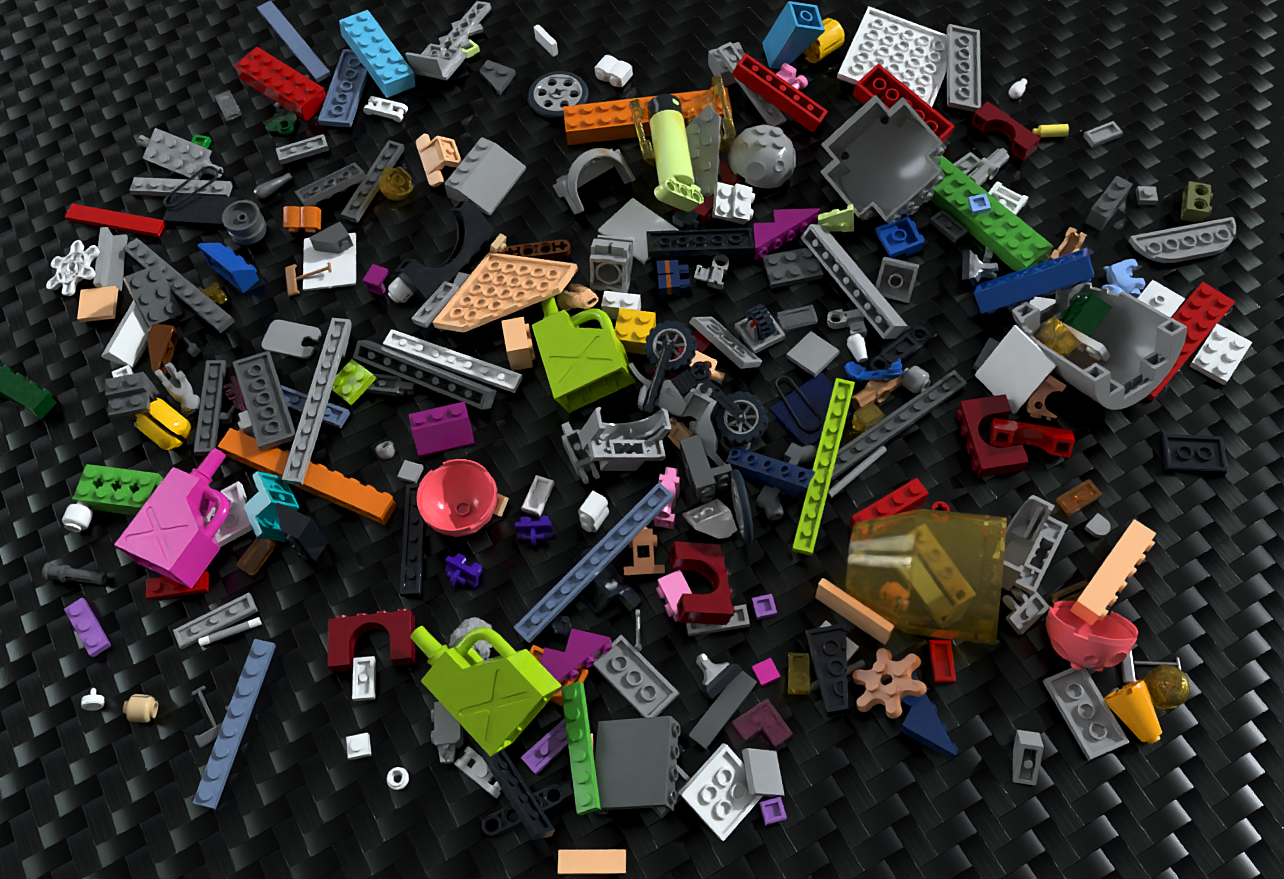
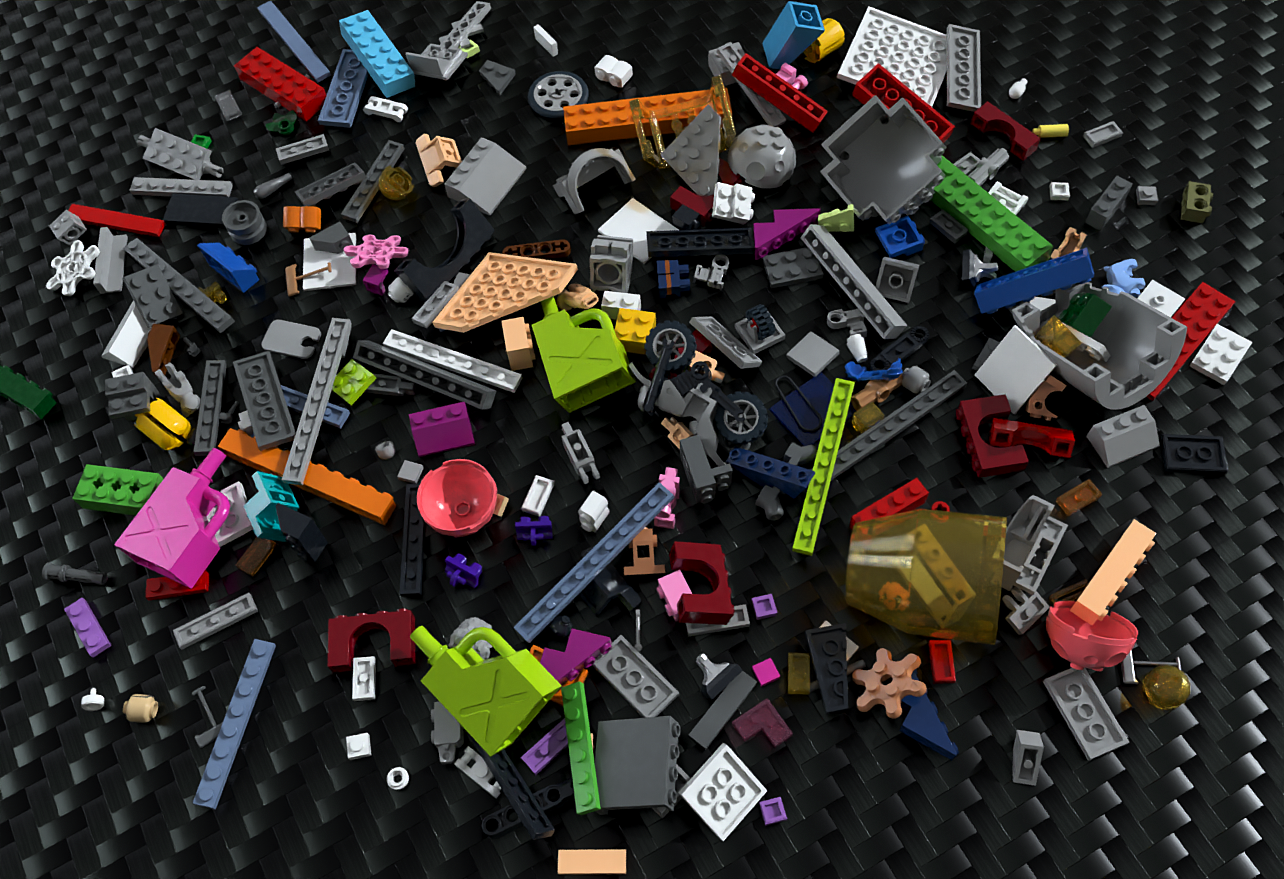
white head [62,502,93,532] -> none
light nougat tile [77,286,118,322] -> none
black piece [163,166,219,208] -> none
light grey bar [198,617,261,646] -> none
clear pink plate [223,375,247,412] -> none
tan plate [490,233,507,254] -> none
light grey piece [579,407,671,471] -> none
yellowish green piece [647,94,703,212] -> none
white slope [682,499,737,539] -> none
black wedge [730,469,753,545] -> none
light grey tile [742,748,784,797] -> none
clear tile [777,305,818,331] -> none
light nougat tile [815,578,894,645] -> none
light grey bar [827,445,887,498] -> none
light blue plate [968,193,991,216] -> none
light grey tile [1084,513,1111,538] -> none
light orange cone [1104,679,1162,744] -> none
light grey plate [1129,217,1236,263] -> none
none -> light grey head [49,210,87,245]
none -> bright pink plate [343,235,408,269]
none -> white tile [1049,182,1070,200]
none -> light grey slope [1087,405,1160,468]

